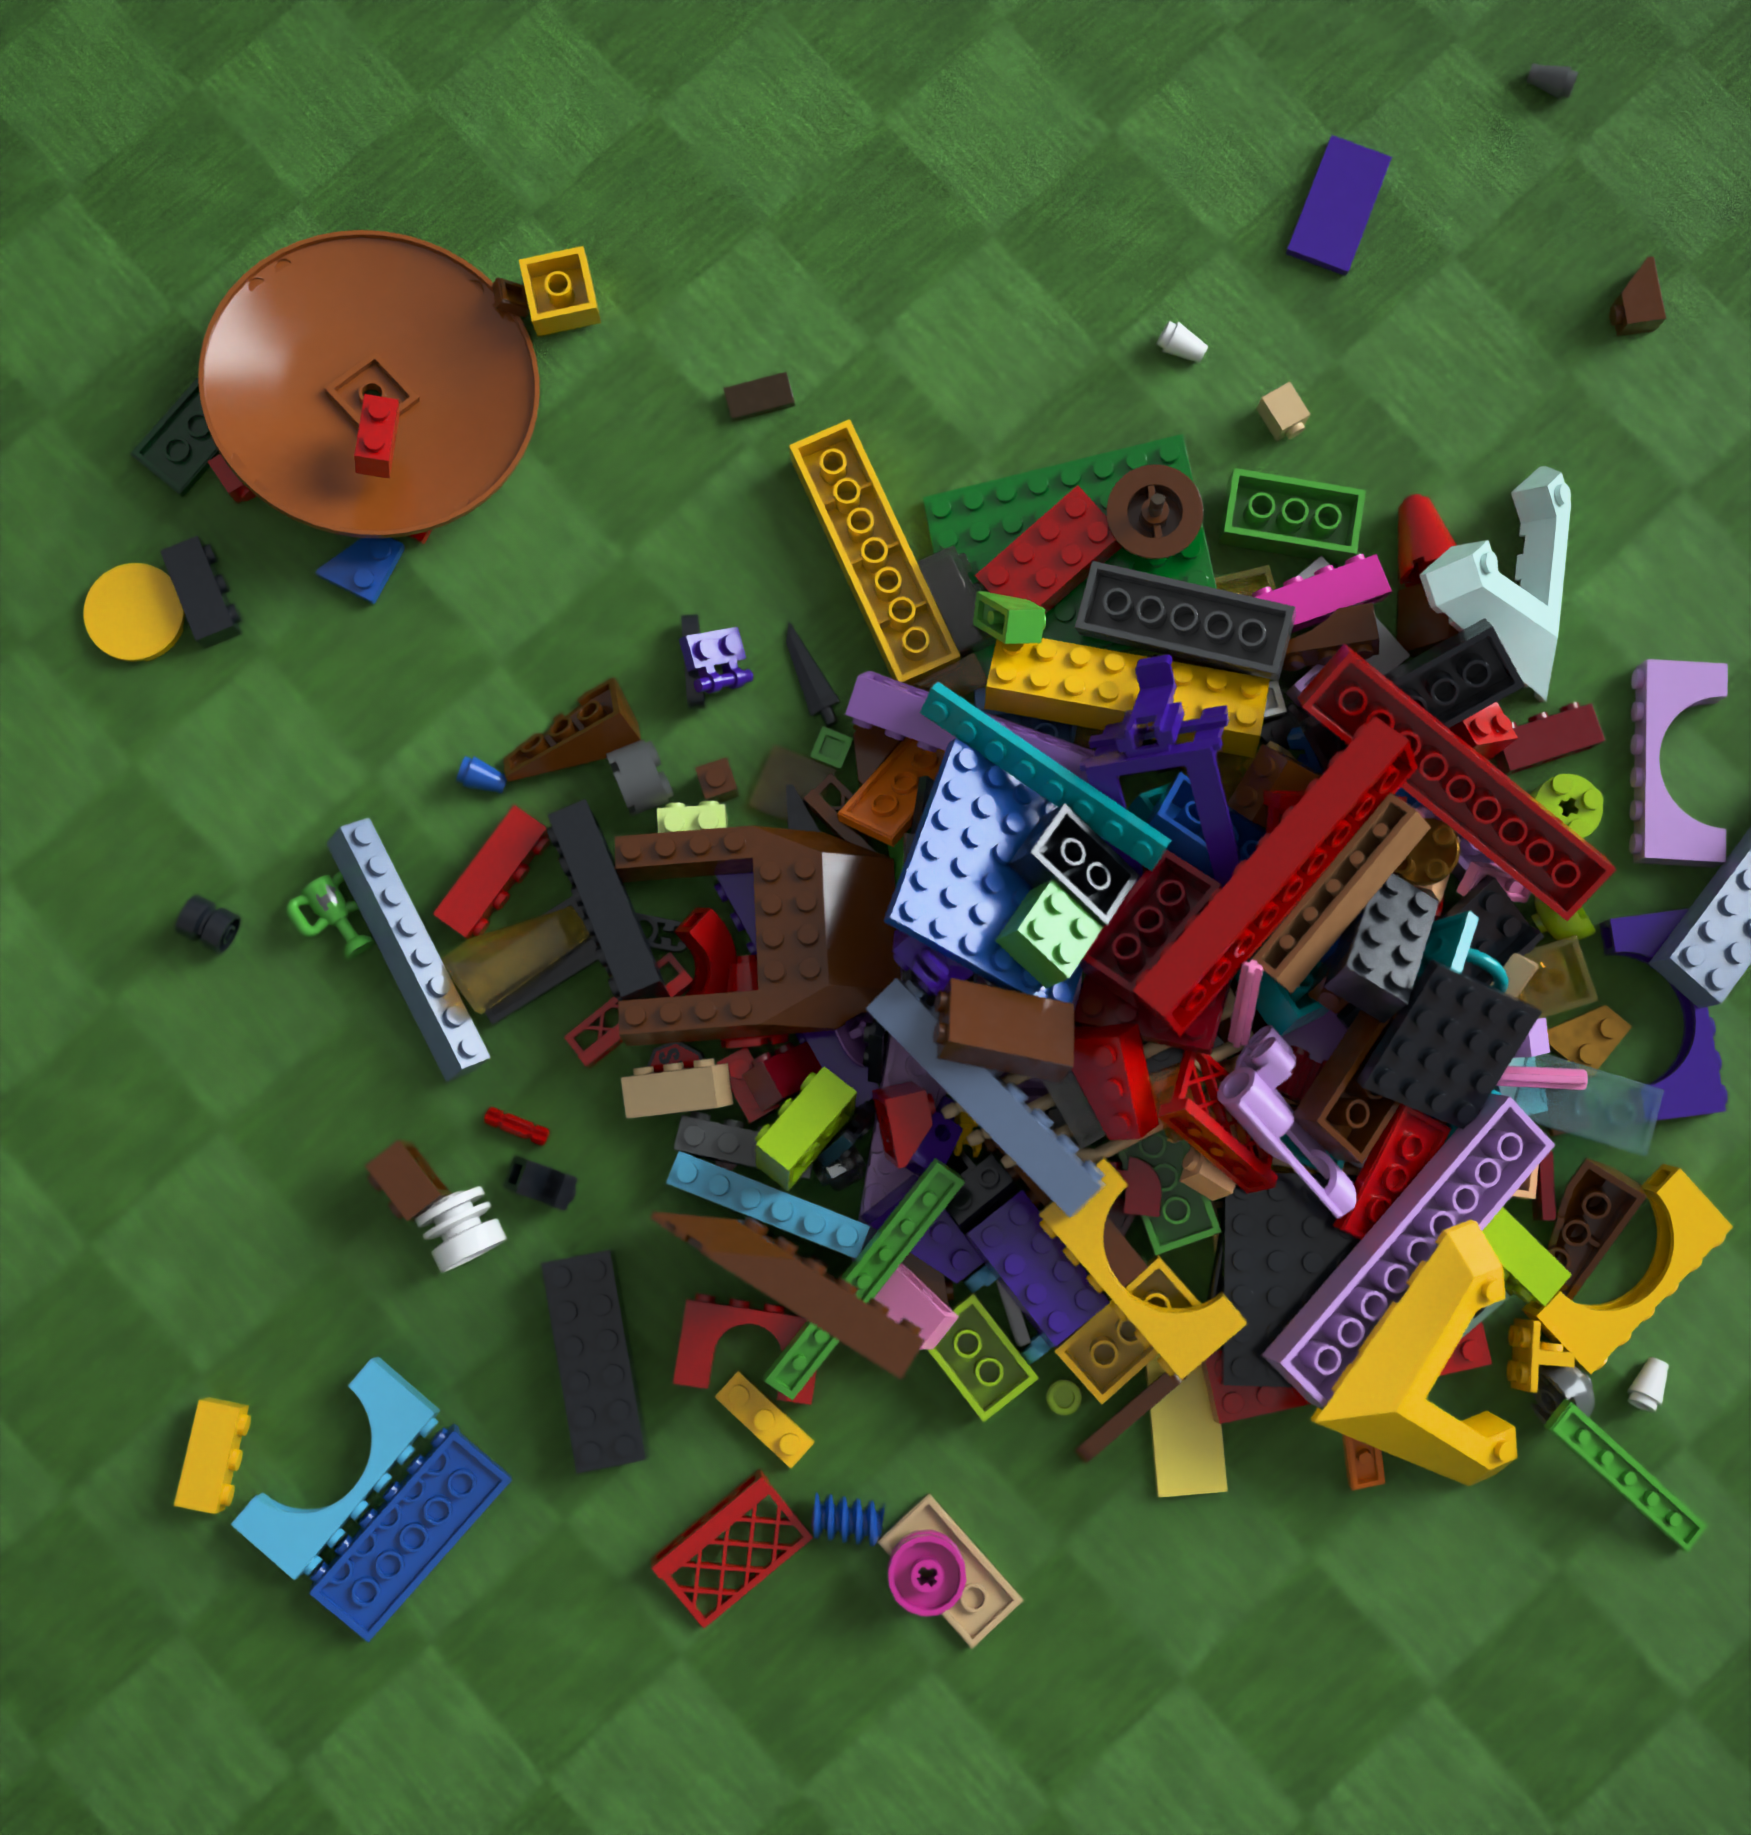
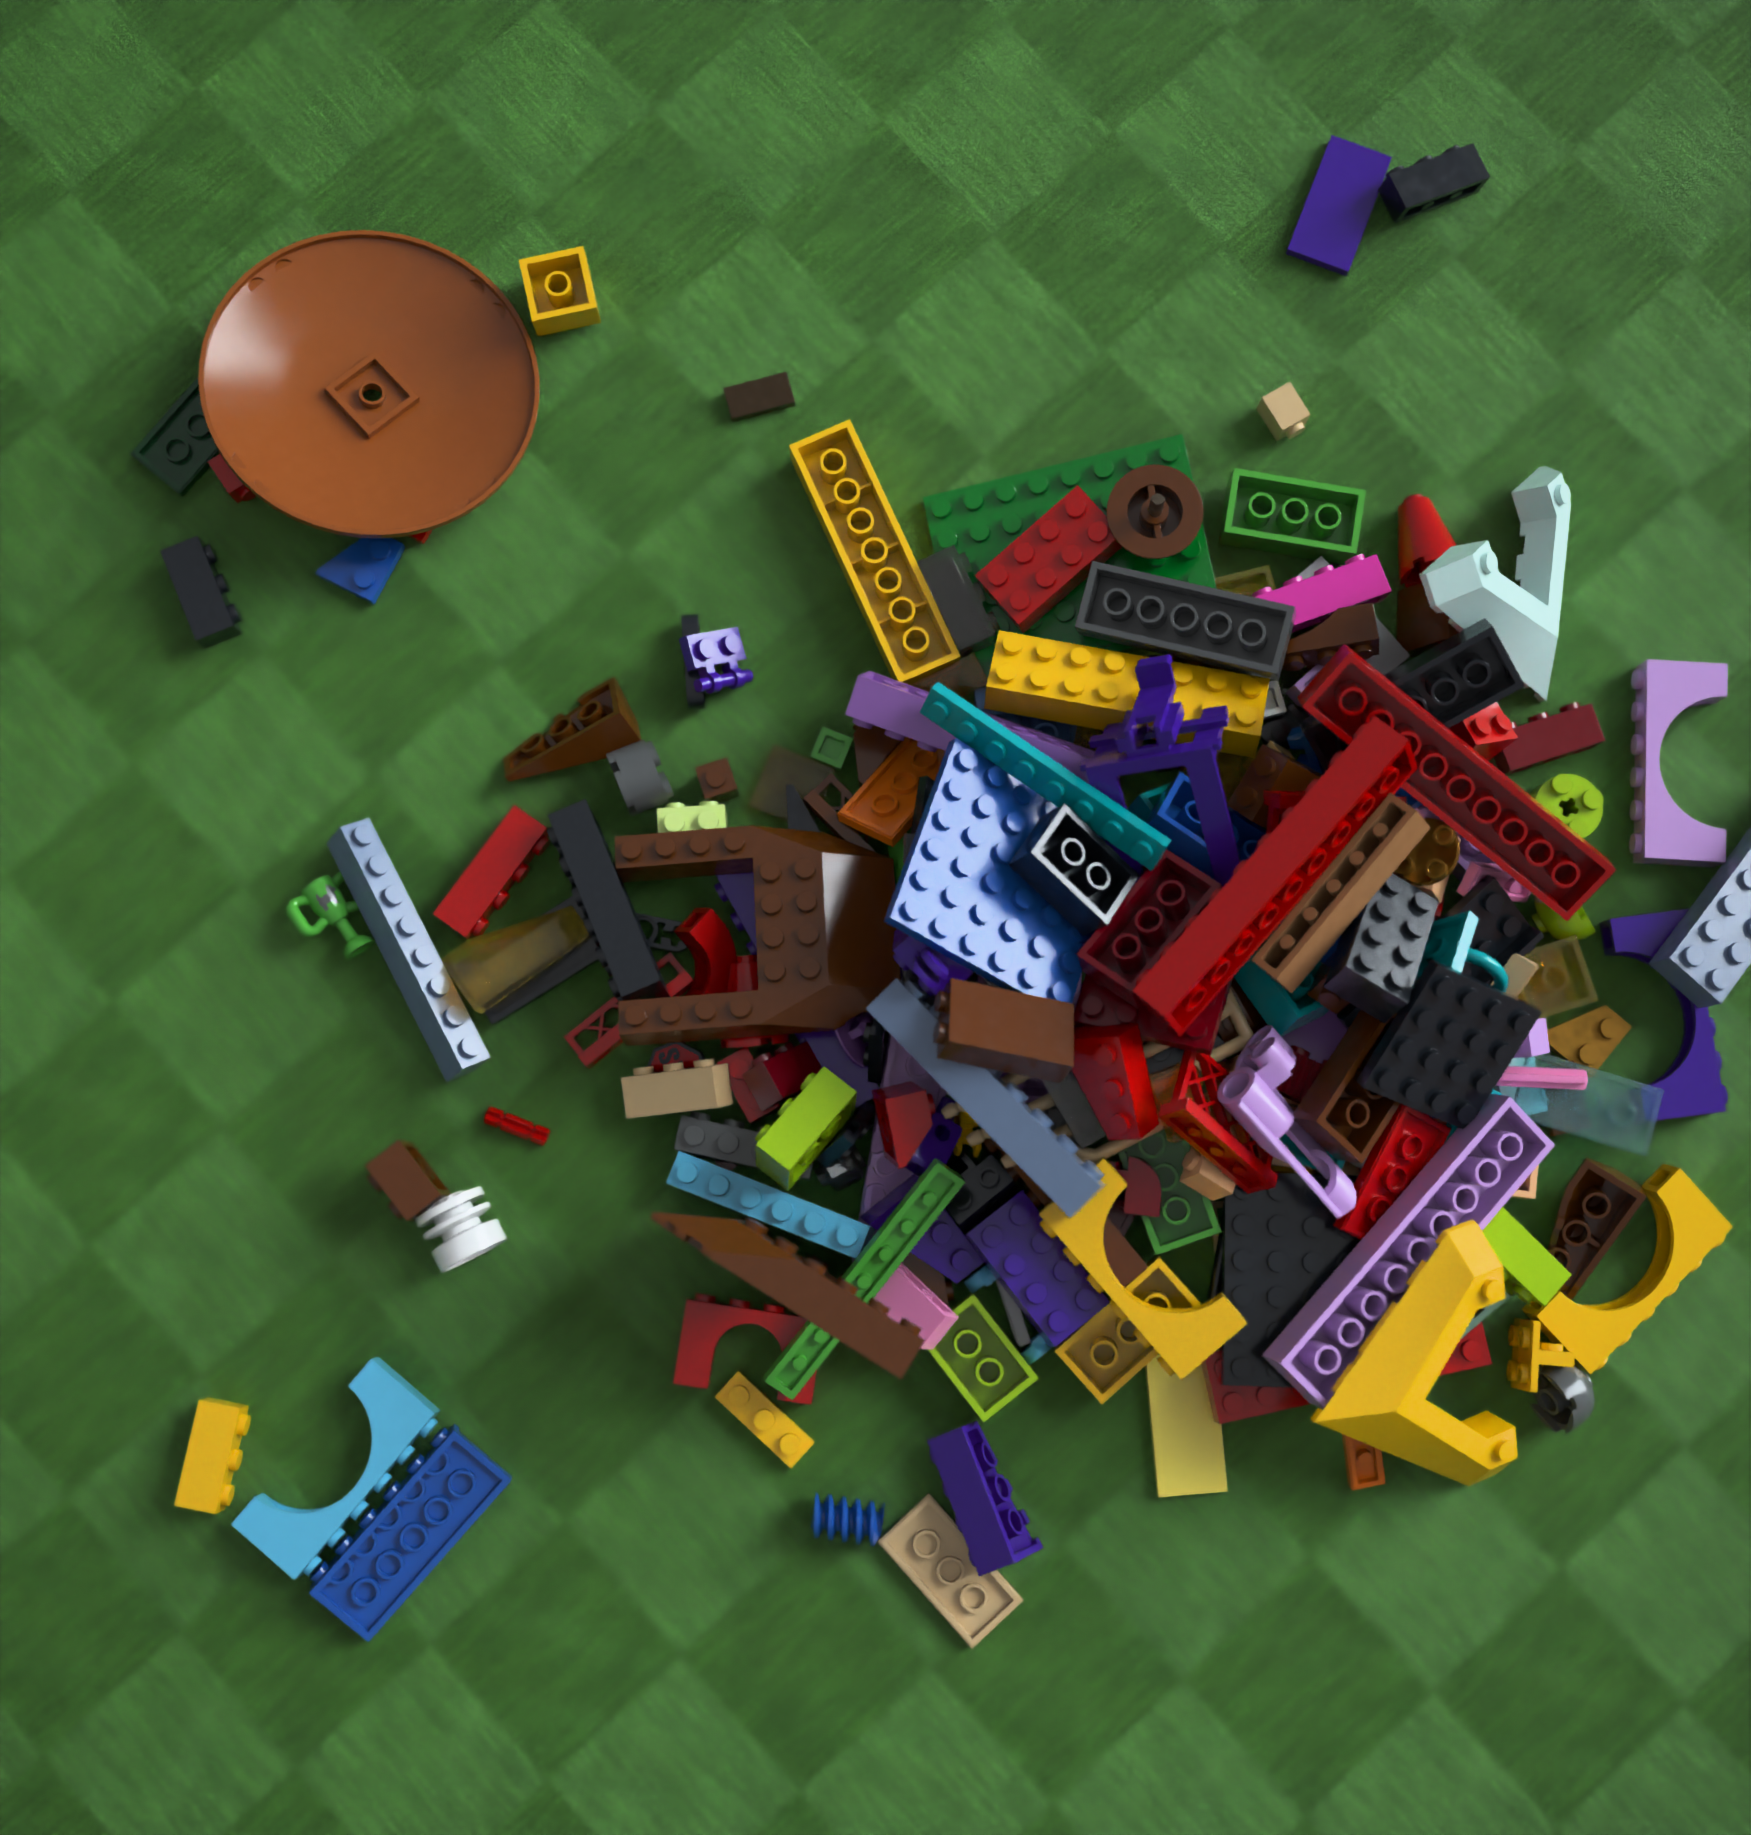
yellow tile [83,563,185,662] -> none
black wheel [175,894,241,955] -> none
red brick [354,394,399,479] -> none
blue cone [456,756,507,794] -> none
reddish brown tile [492,277,530,318] -> none
black brick [503,1155,578,1212] -> none
black brick [541,1249,650,1474] -> none
red fence [651,1468,813,1629] -> none
black bar [786,621,841,727] -> none
dark pink wheel [888,1529,966,1616] -> none
bright green slope [973,591,1046,644] -> none
brick [995,879,1103,988] -> none
lime tile [1046,1379,1081,1415] -> none
reddish brown beam [1074,1371,1188,1464] -> none
white cone [1157,321,1208,363] -> none
bright pink axle [1228,960,1263,1048] -> none
dark grey cone [1526,63,1578,99] -> none
dark red tile [1532,1151,1556,1221] -> none
bright green tile [1543,1398,1707,1553] -> none
reddish brown slope [1609,256,1666,336] -> none
white cone [1627,1357,1669,1413] -> none
none -> dark purple wedge [927,1421,1044,1576]
none -> black brick [1378,143,1490,224]

